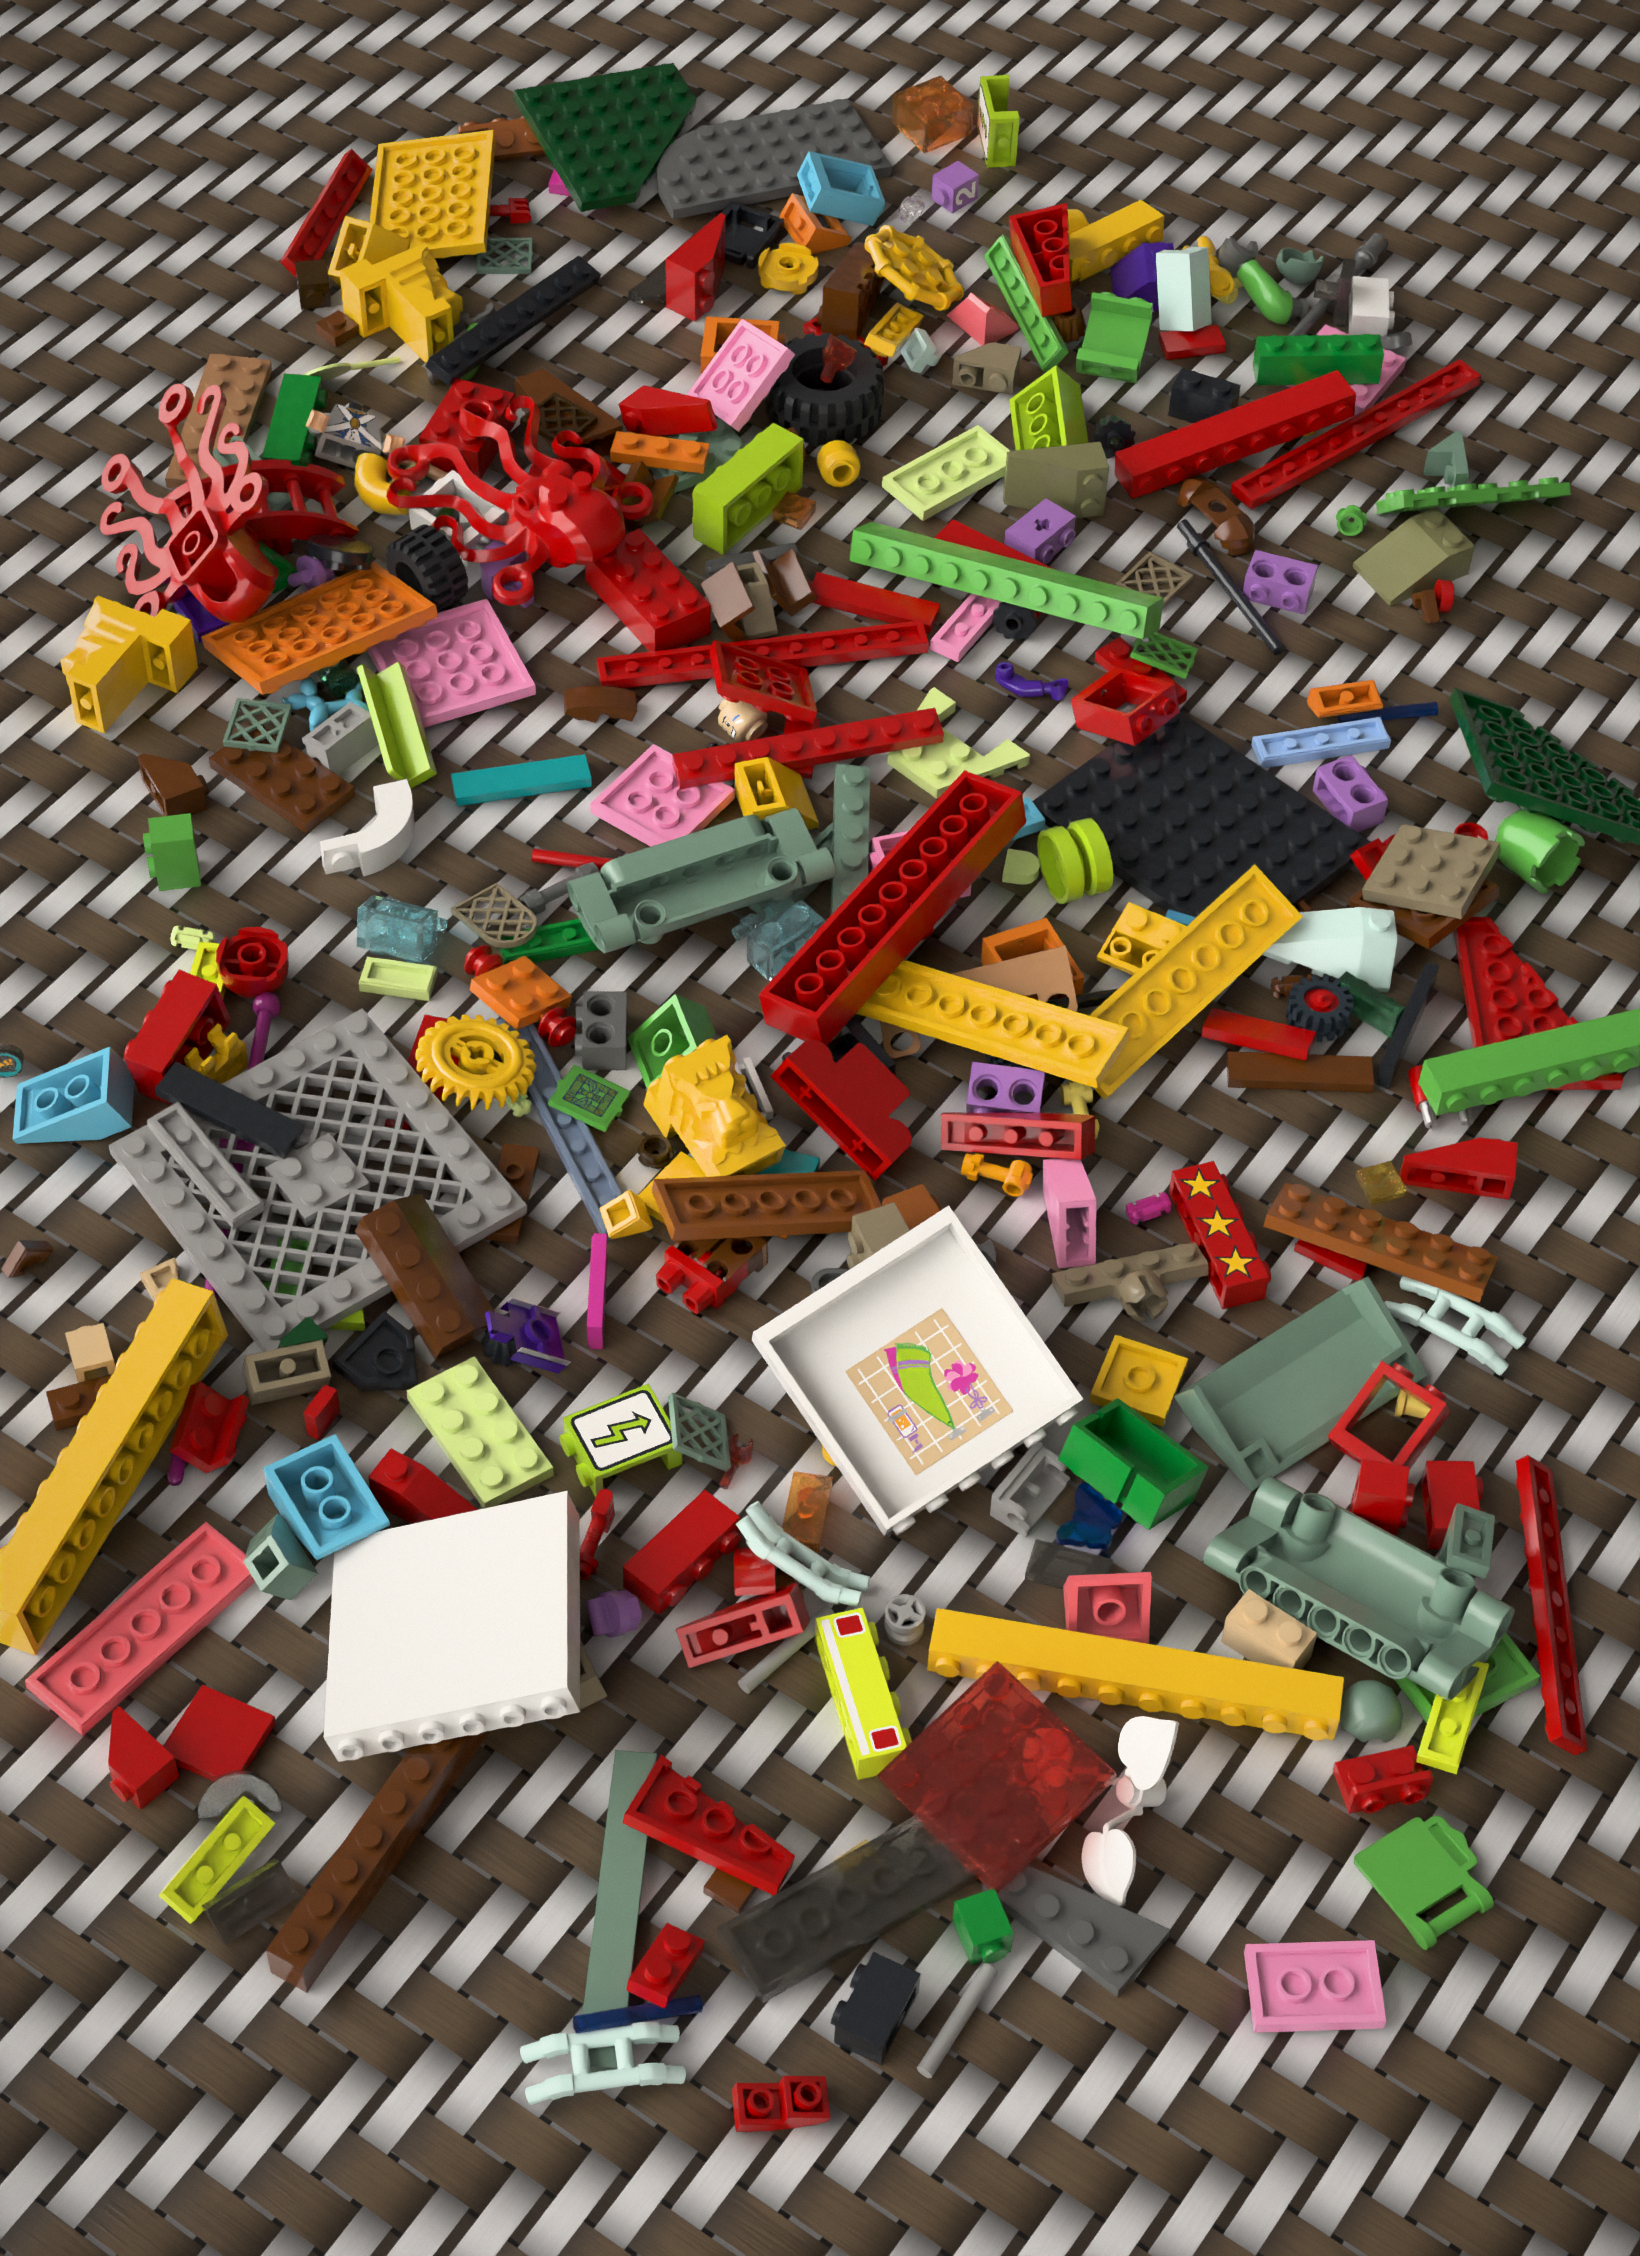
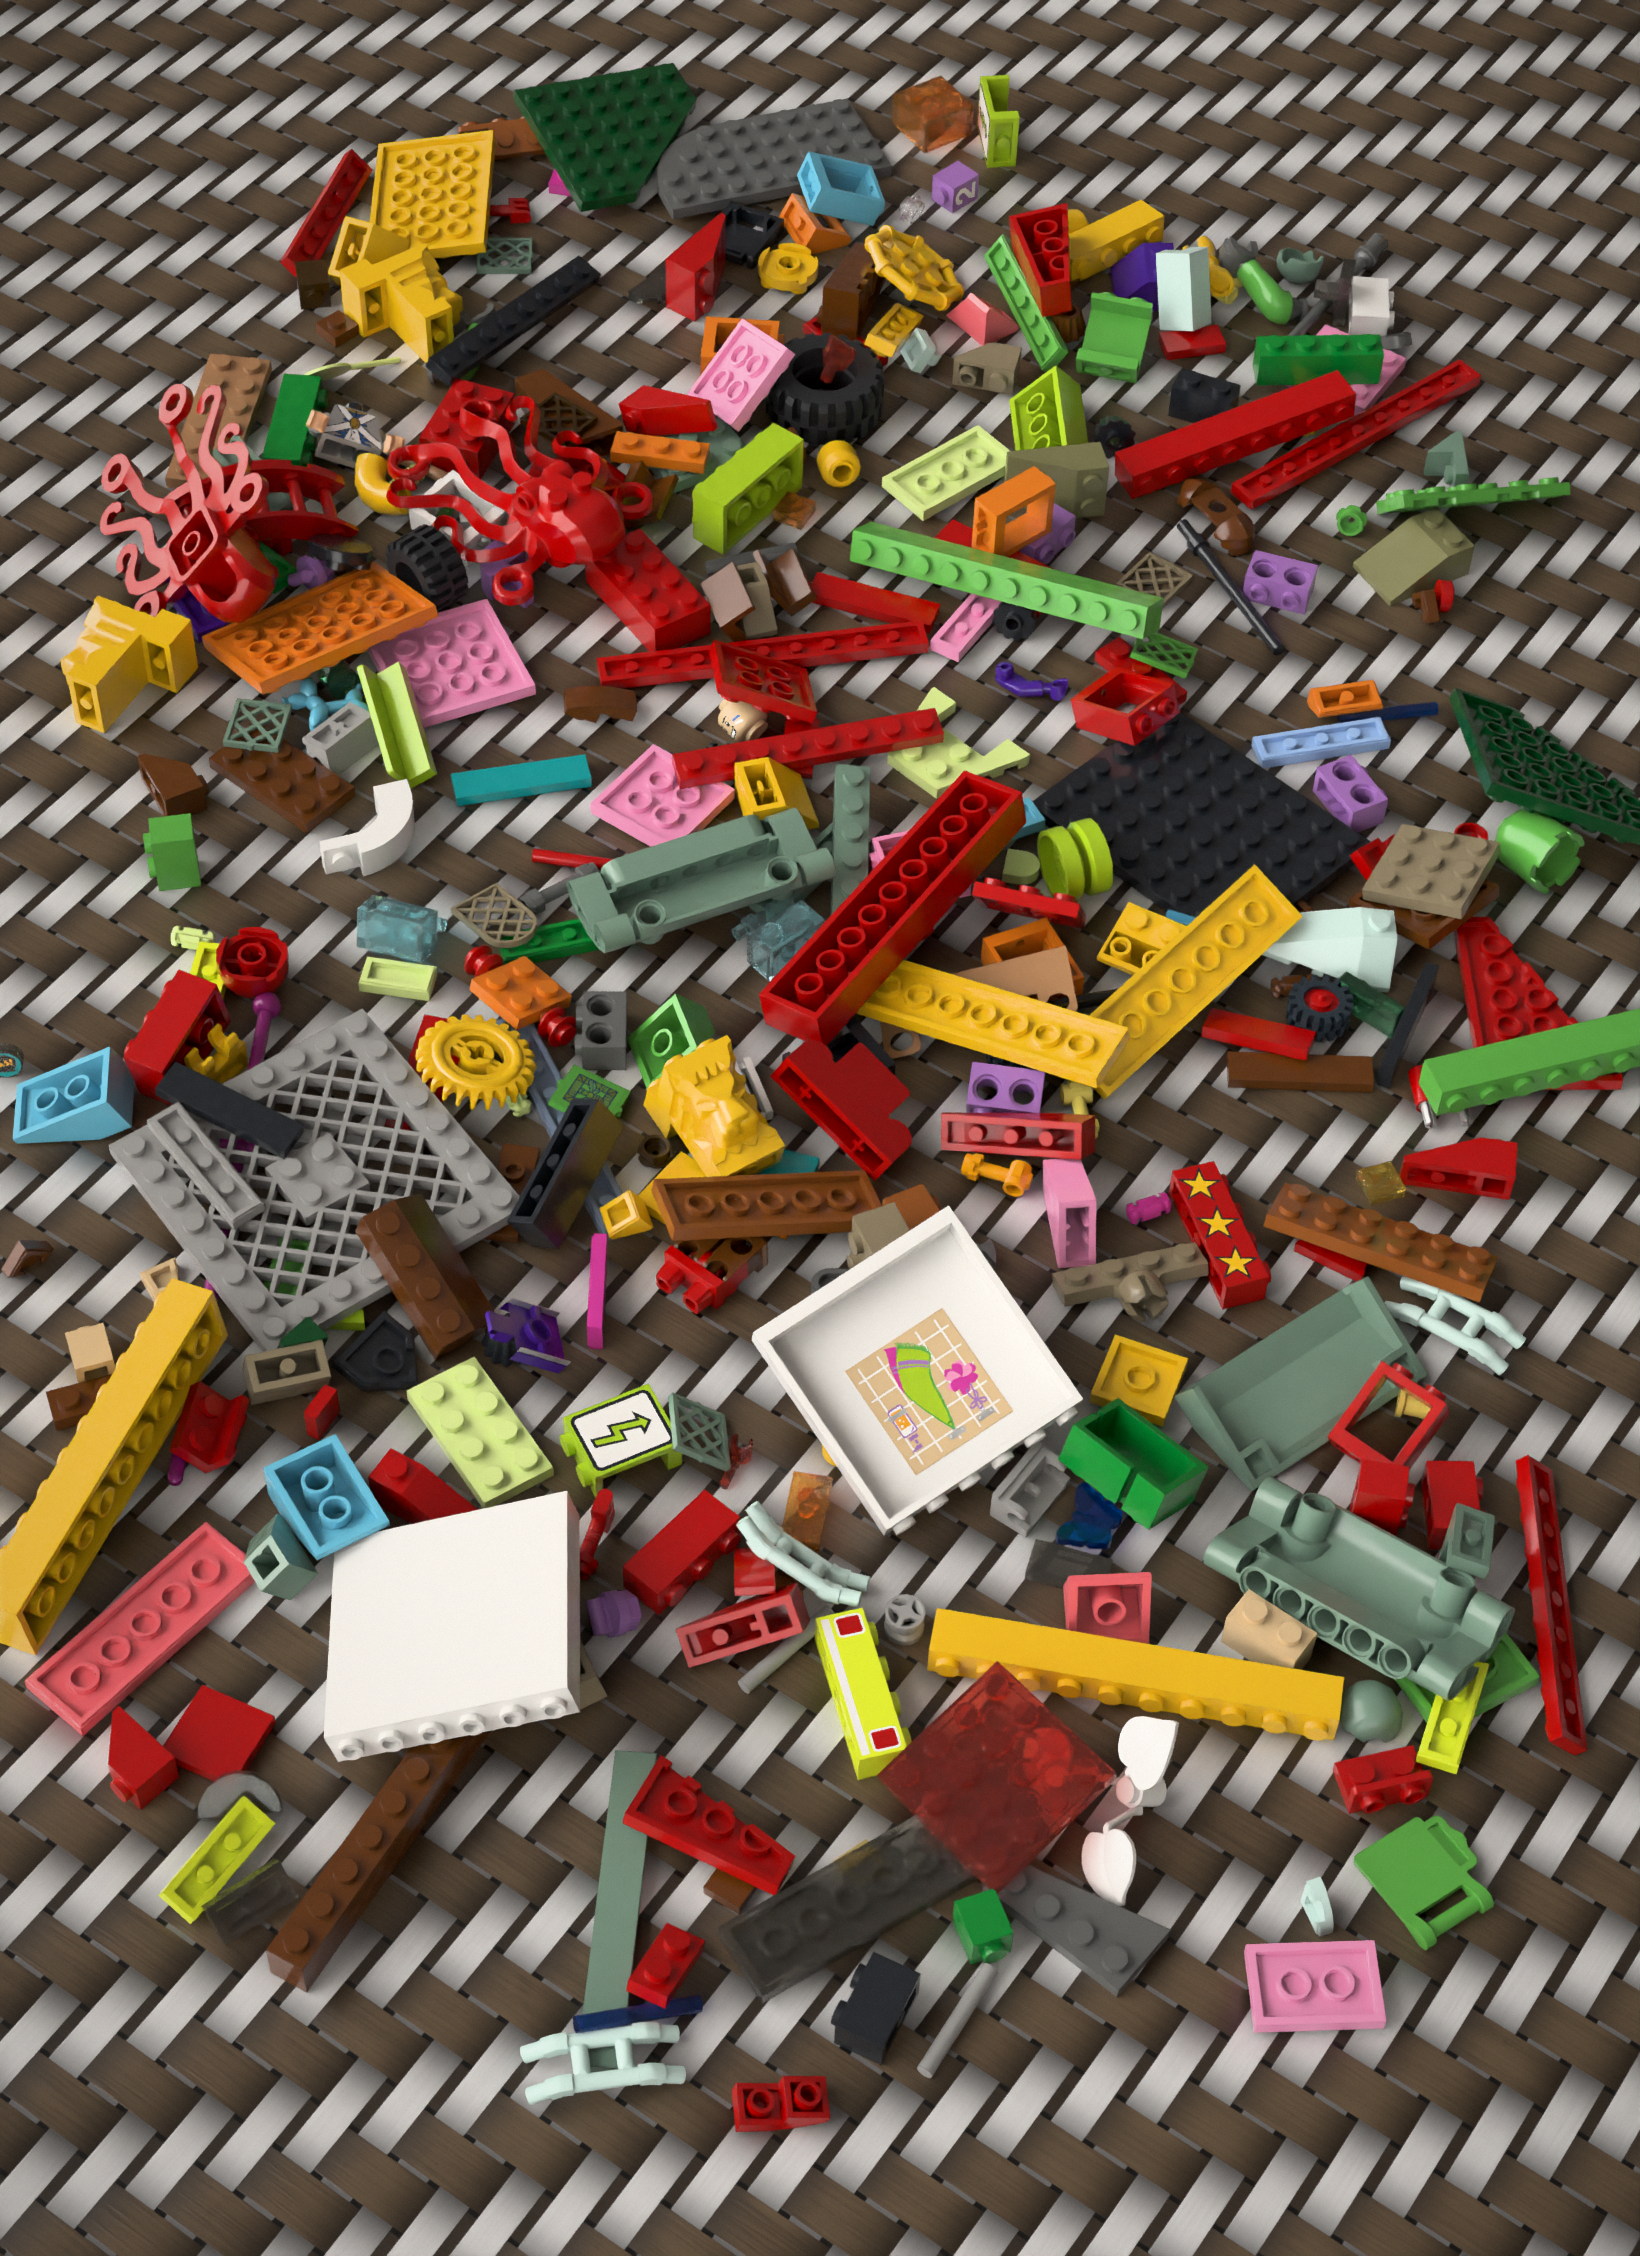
none -> black brick [507,1098,624,1249]
none -> orange window [971,466,1056,557]
none -> red plate [972,878,1086,929]
none -> light aqua tile [1301,1877,1334,1937]

